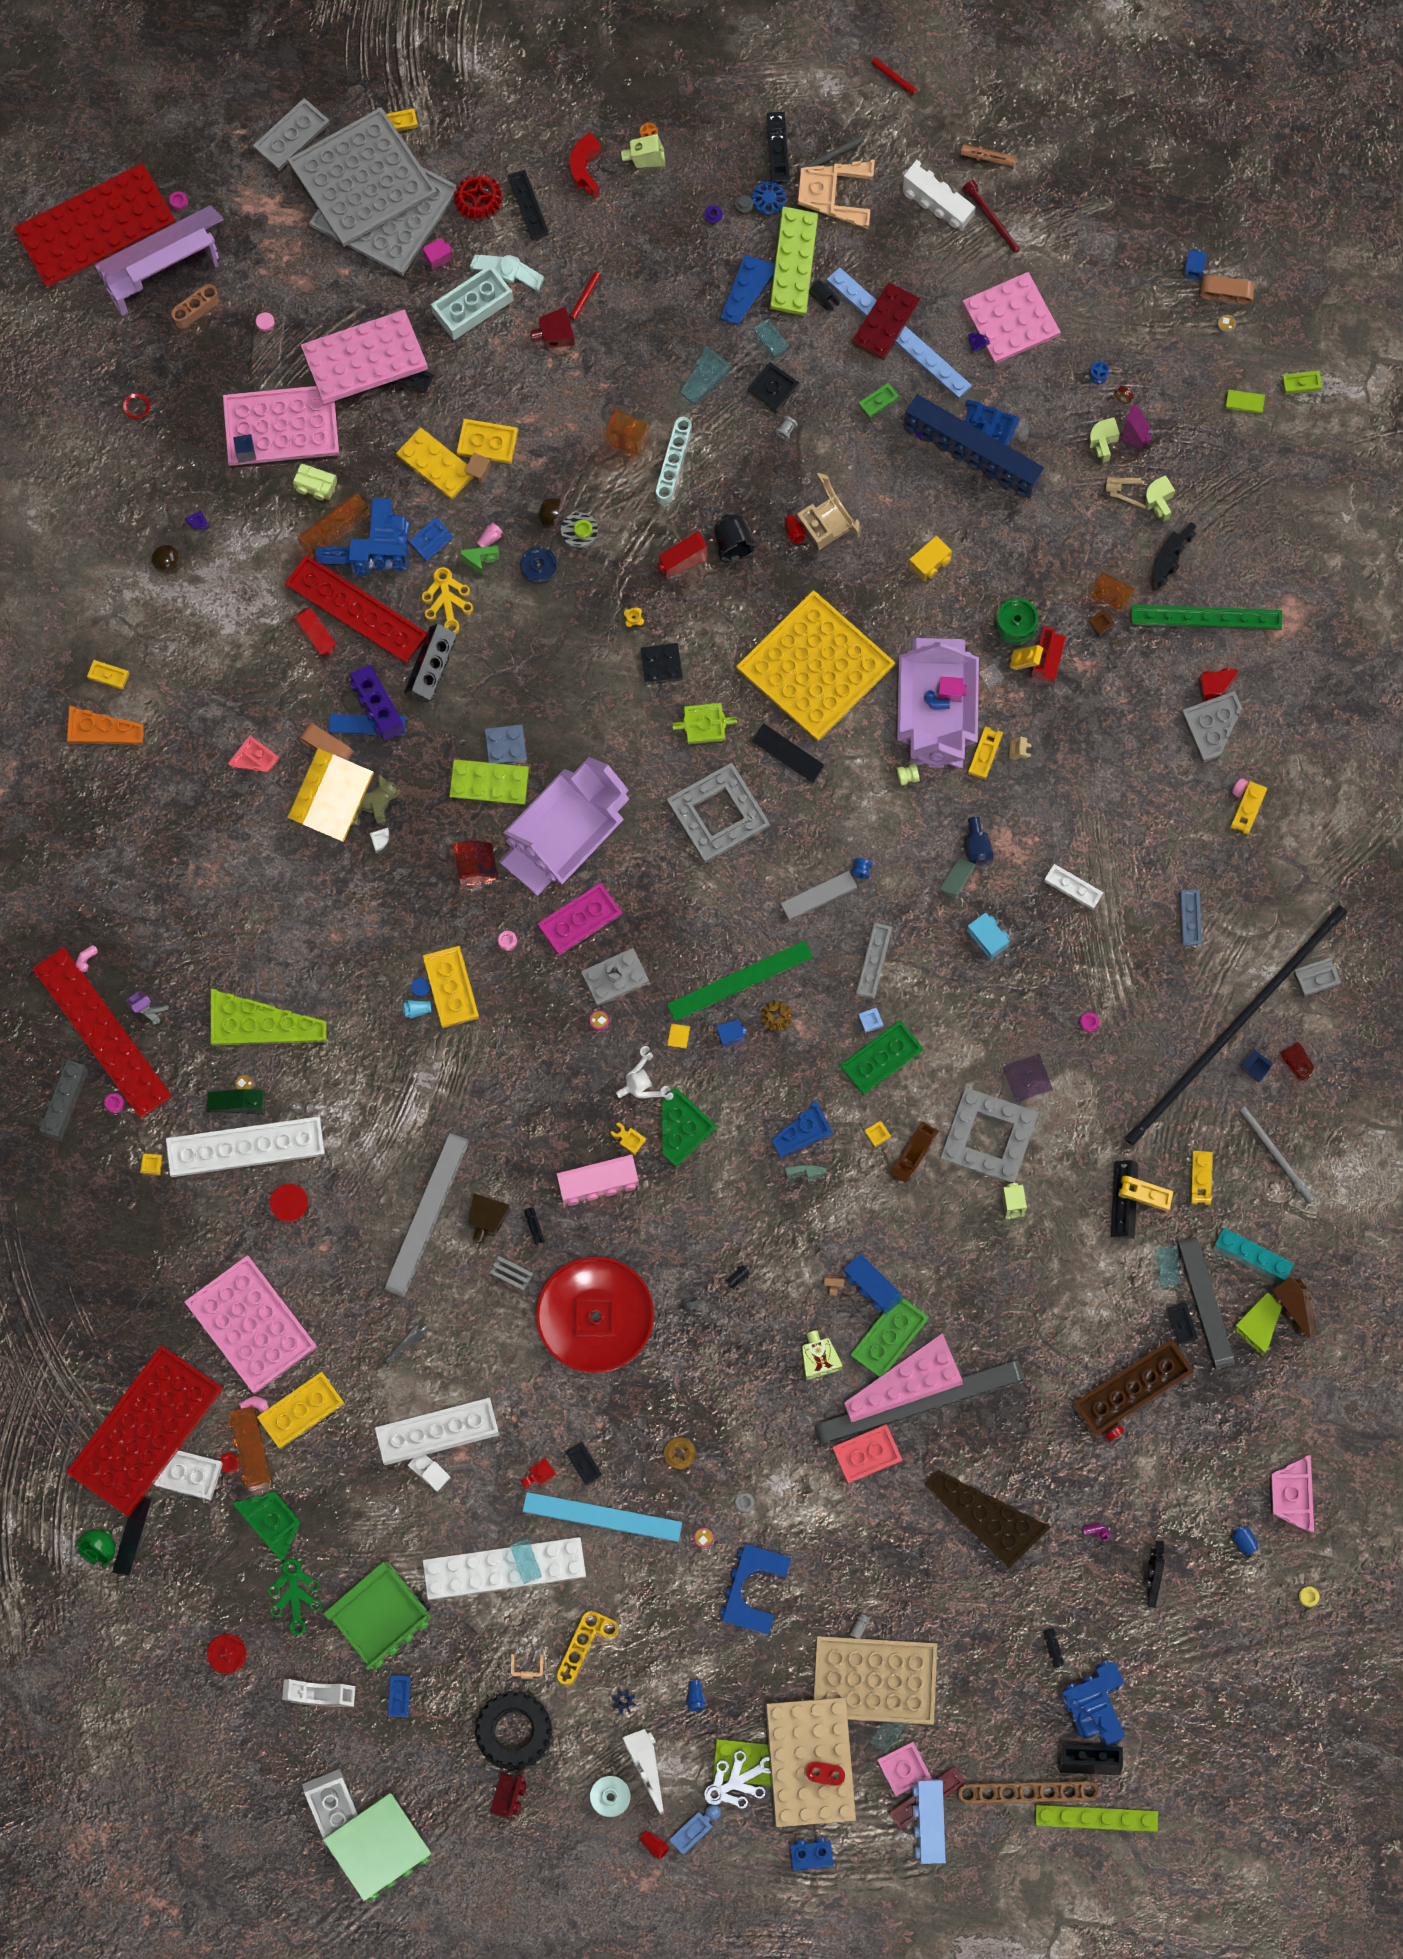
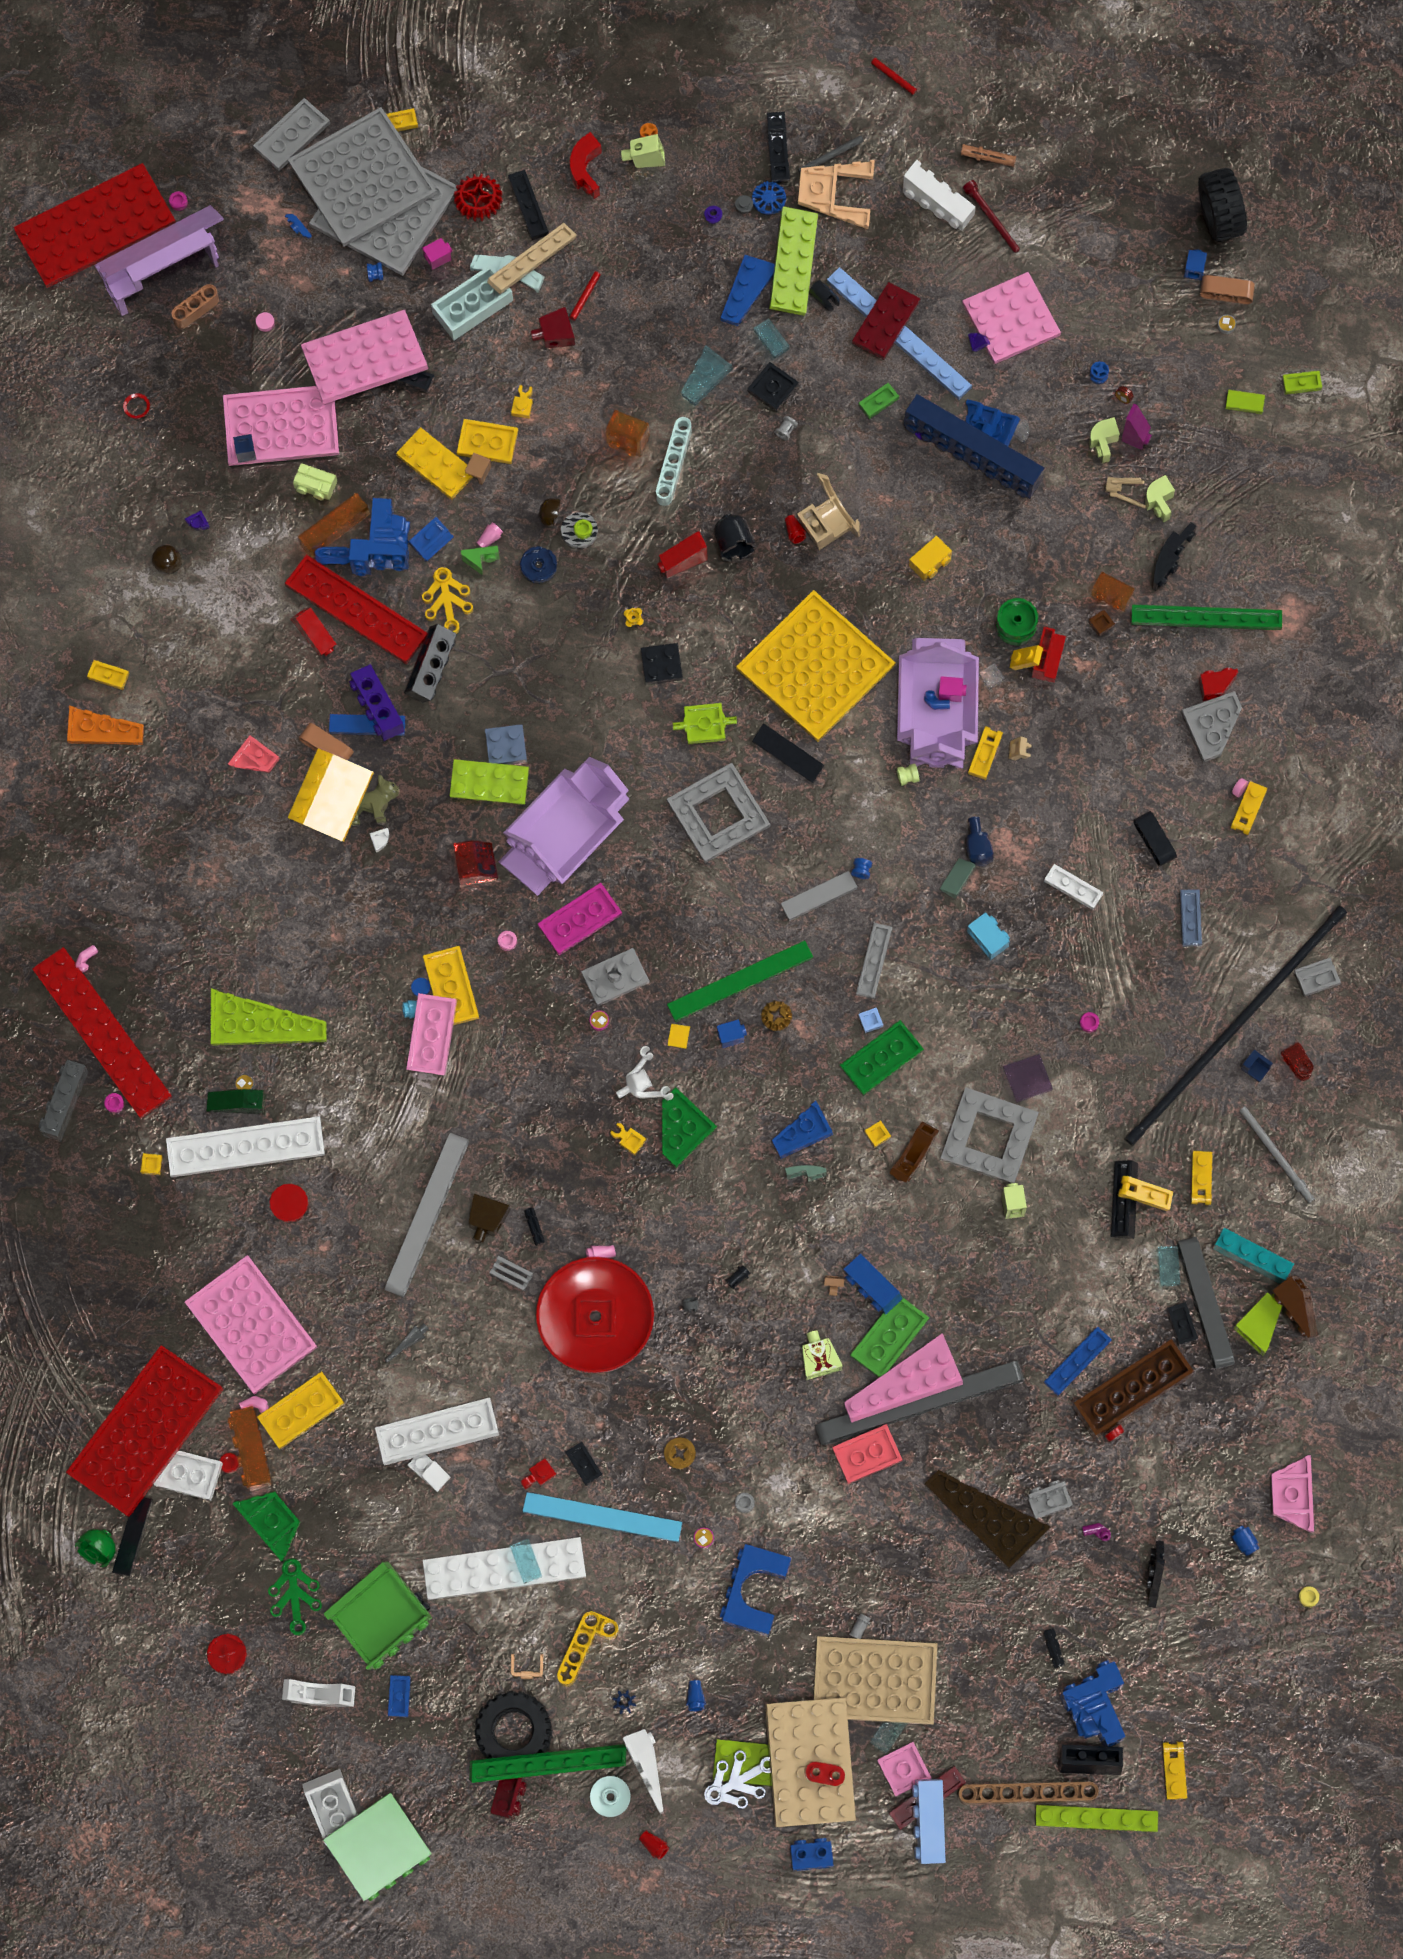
piece [125,990,169,1025] -> none
bright pink slope [557,1155,639,1206] -> none
medium blue plate [669,1804,721,1855] -> none
none -> blue piece [285,214,312,239]
none -> blue wheel [367,262,384,282]
none -> bright pink plate [406,993,457,1076]
none -> green plate [469,1744,627,1783]
none -> tan plate [487,223,576,294]
none -> yellow plate [511,385,533,419]
none -> bright pink cone [586,1245,616,1258]
none -> light grey bracket [1027,1480,1073,1520]
none -> blue tile [1044,1327,1112,1396]
none -> black beam [1133,811,1177,867]
none -> yellow plate [1162,1741,1187,1800]
none -> black tyre [1198,167,1247,242]

